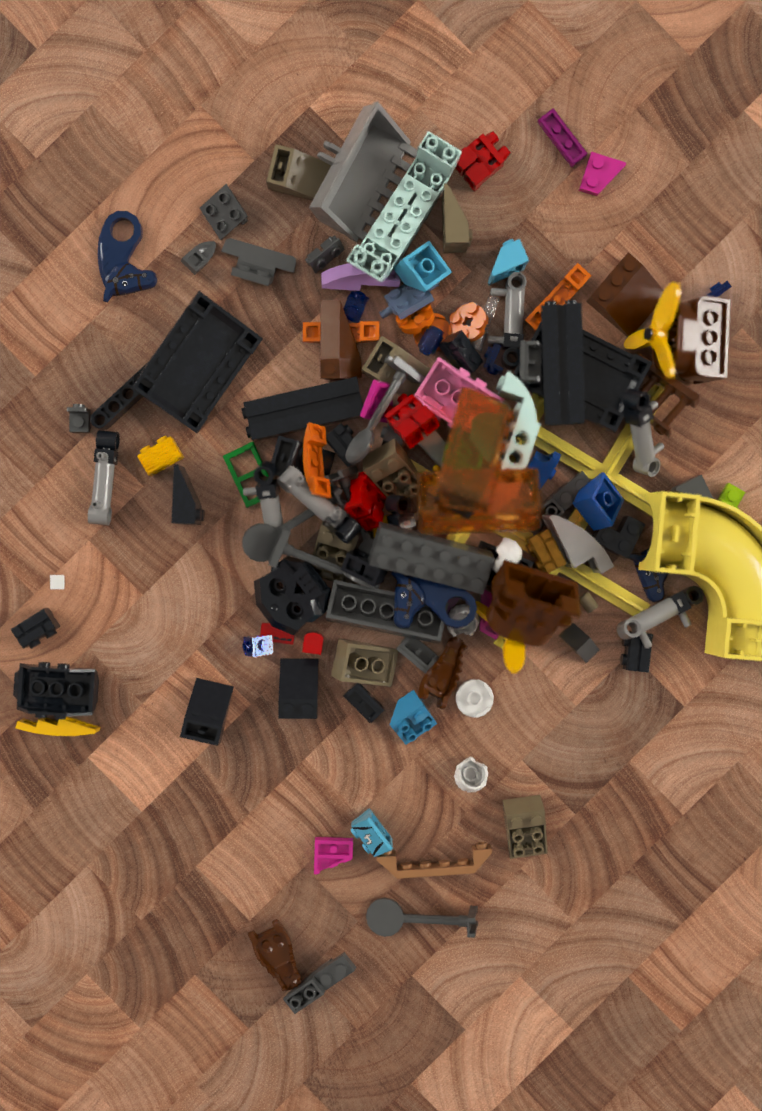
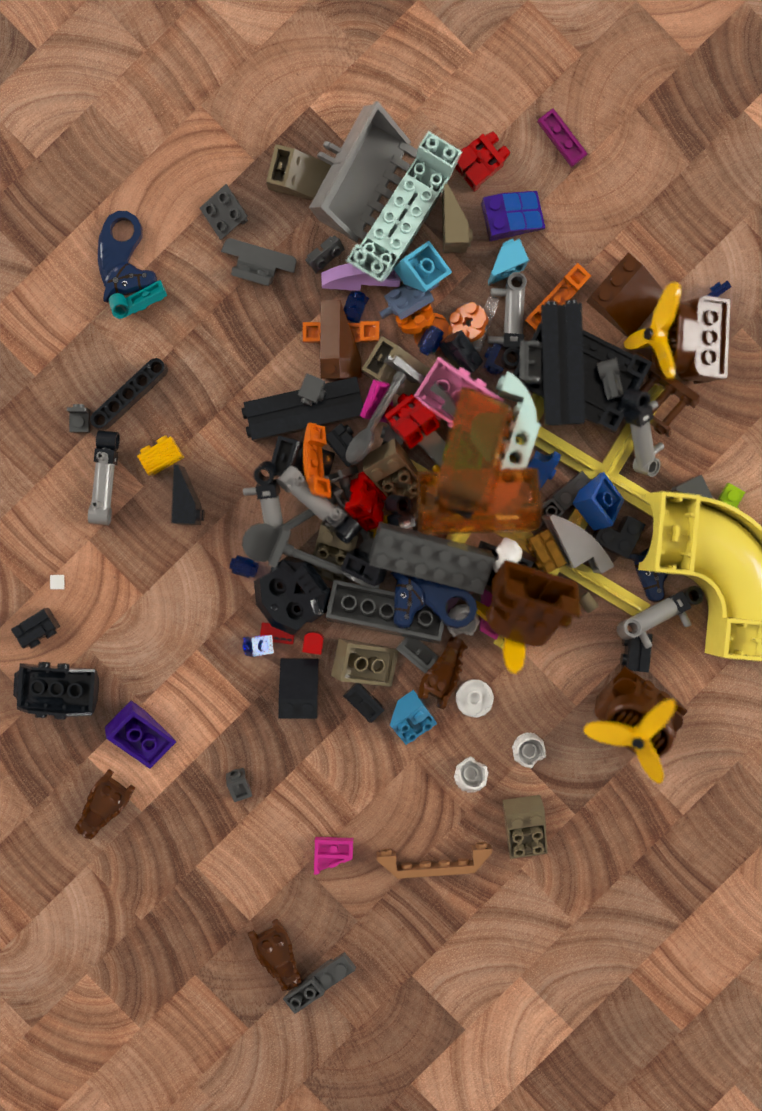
yellow slope [15,717,101,736] -> none
black slope [131,291,263,433] -> none
black slope [180,678,234,746] -> none
dark grey plate [181,241,216,275] -> none
green window [223,441,269,508] -> none
medium azure slope [350,808,393,857] -> none
dark grey piece [366,898,478,938] -> none
dark grey slope [559,623,600,663] -> none
dark pink wing [579,152,626,196] -> none
none -> reddish brown animal [74,769,135,840]
none -> dark purple slope [105,701,176,769]
none -> teal plate [109,280,168,319]
none -> dark grey bracket [226,768,252,802]
none -> clear blue brick [229,555,259,578]
none -> dark grey brick [298,373,326,406]
none -> dark grey slope [430,381,460,419]
none -> slope [481,191,545,242]
none -> white hair [512,732,546,769]
none -> brick [584,666,687,784]
none -> dark grey piece [597,358,624,400]

